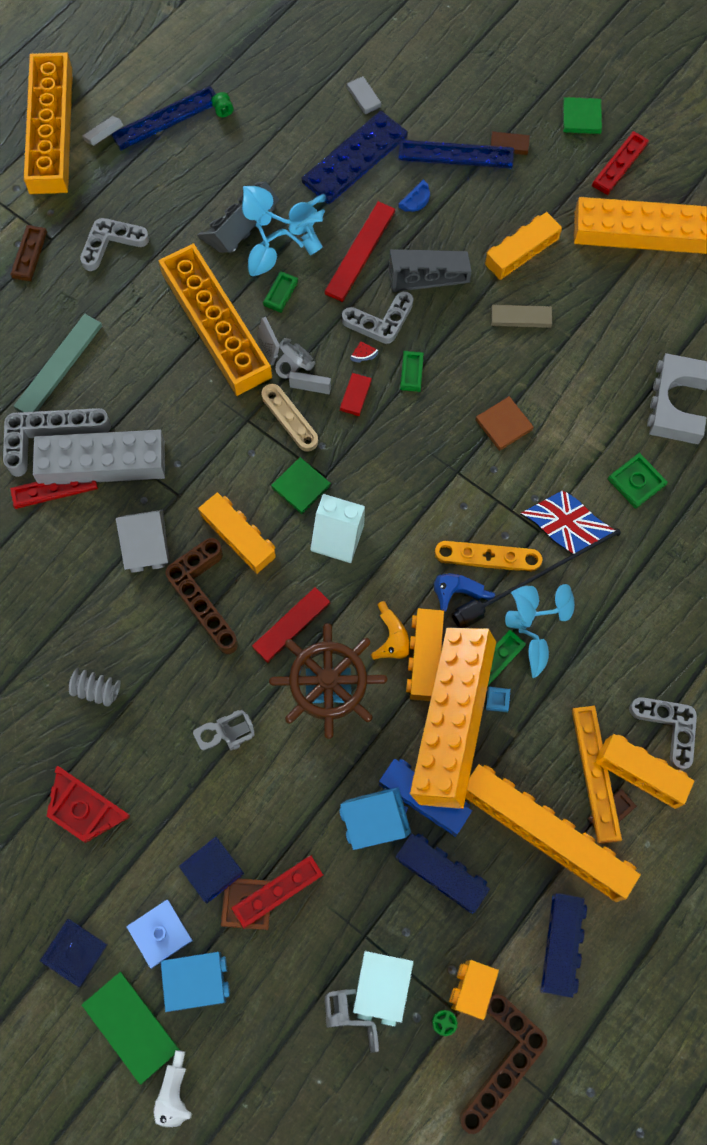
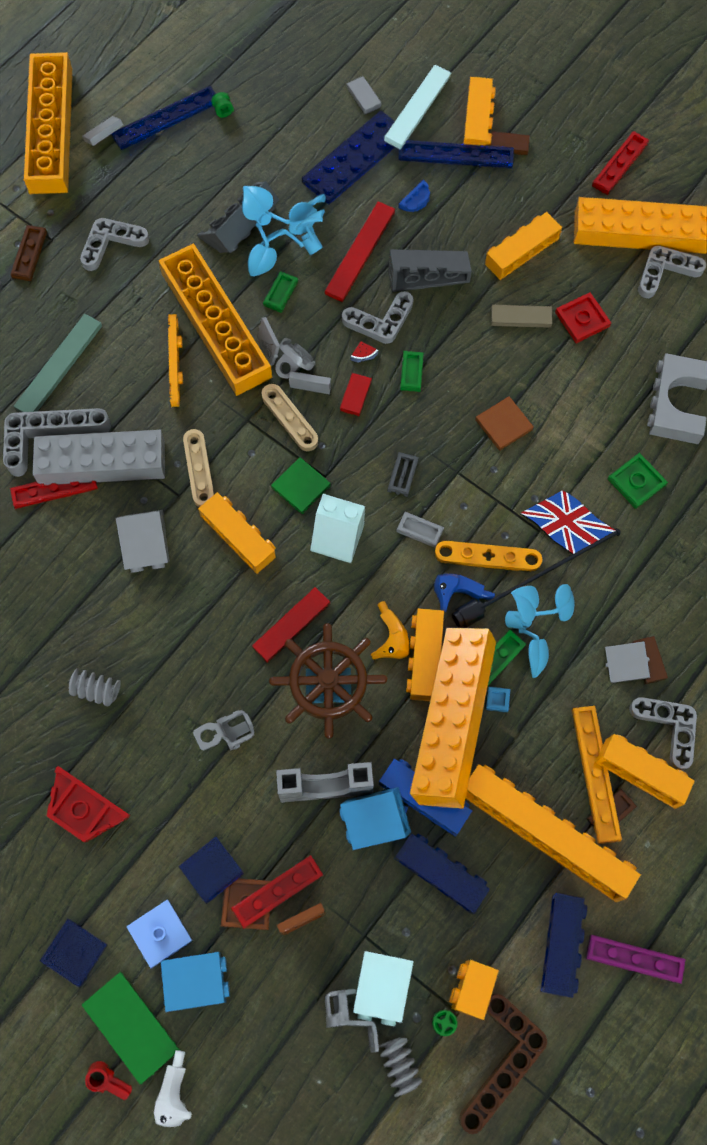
reddish brown beam [166,538,238,654] -> none
green tile [563,97,602,134] -> none
none -> red axle [85,1061,132,1100]
none -> light orange piece [168,314,183,407]
none -> tan plate [183,429,214,507]
none -> light grey arch [276,762,374,803]
none -> dark orange tile [277,903,325,935]
none -> light grey piece [378,1038,422,1097]
none -> light aqua tile [384,65,451,149]
none -> dark grey tile [387,452,419,497]
none -> light grey tile [396,512,444,548]
none -> light orange brick [463,77,496,153]
none -> red plate [555,292,611,343]
none -> magenta tile [585,935,686,984]
none -> light grey piece [605,641,650,683]
none -> reddish brown tile [632,636,668,684]
none -> light grey beam [638,246,706,298]

